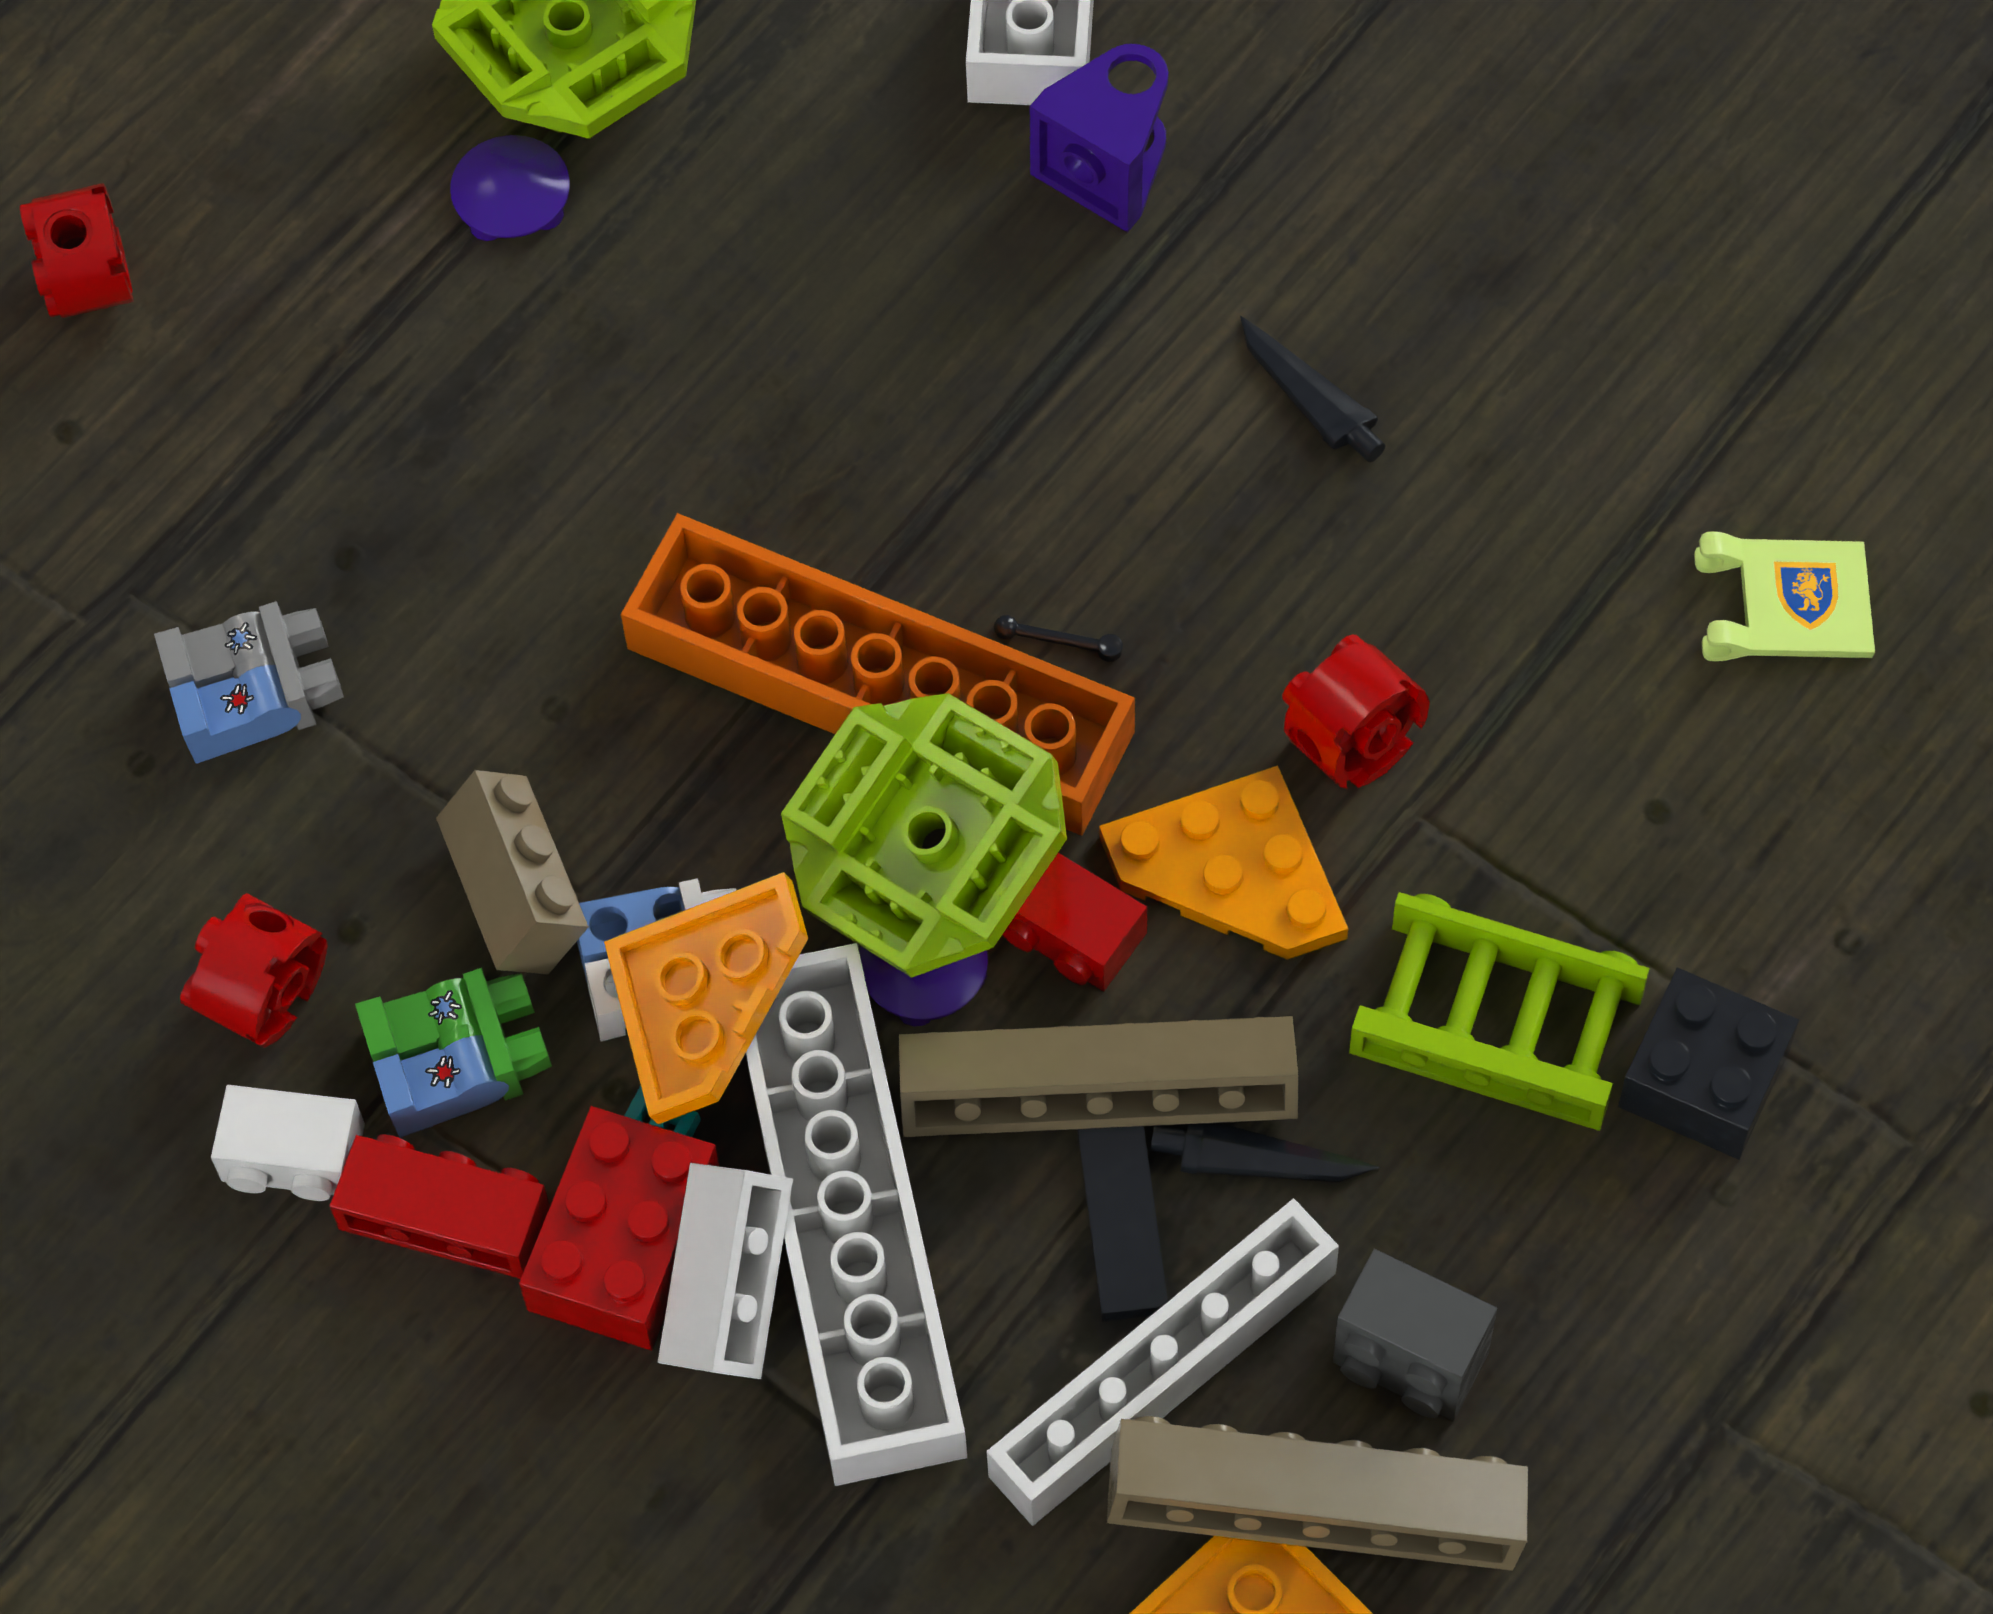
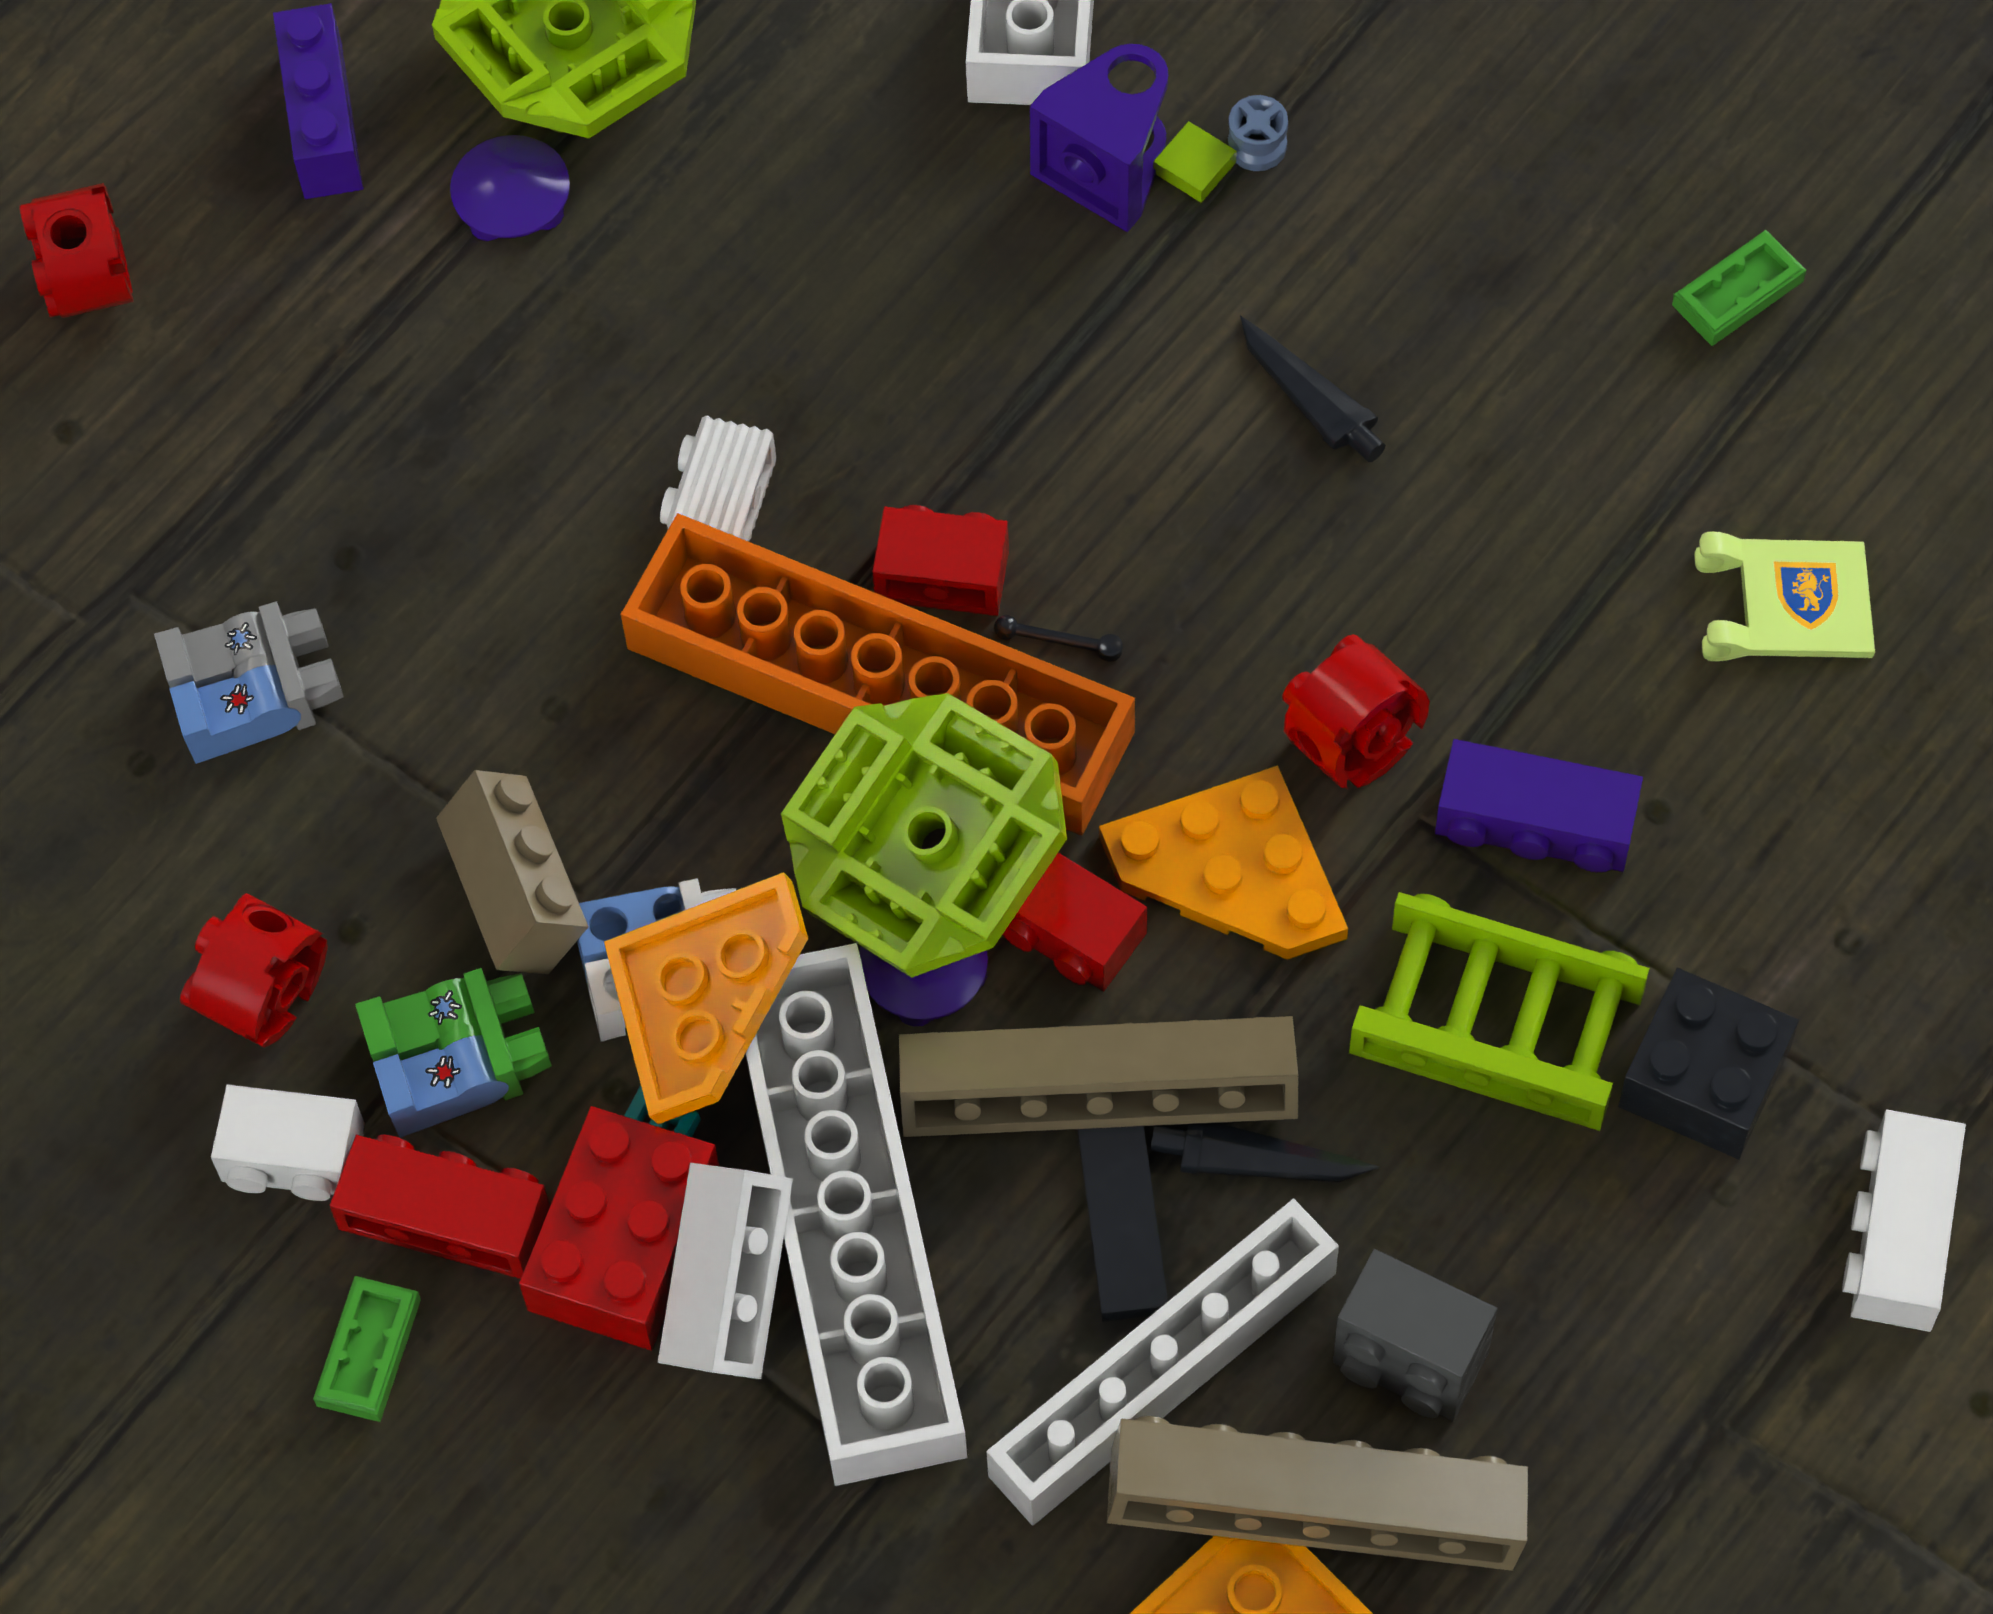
none -> dark purple brick [273,3,364,199]
none -> bright green plate [313,1276,421,1422]
none -> white brick [660,415,776,542]
none -> red brick [873,505,1009,616]
none -> lime tile [1153,121,1237,203]
none -> sand blue wheel [1228,95,1288,171]
none -> dark purple brick [1435,739,1643,872]
none -> bright green plate [1672,230,1806,346]
none -> white brick [1842,1109,1966,1332]

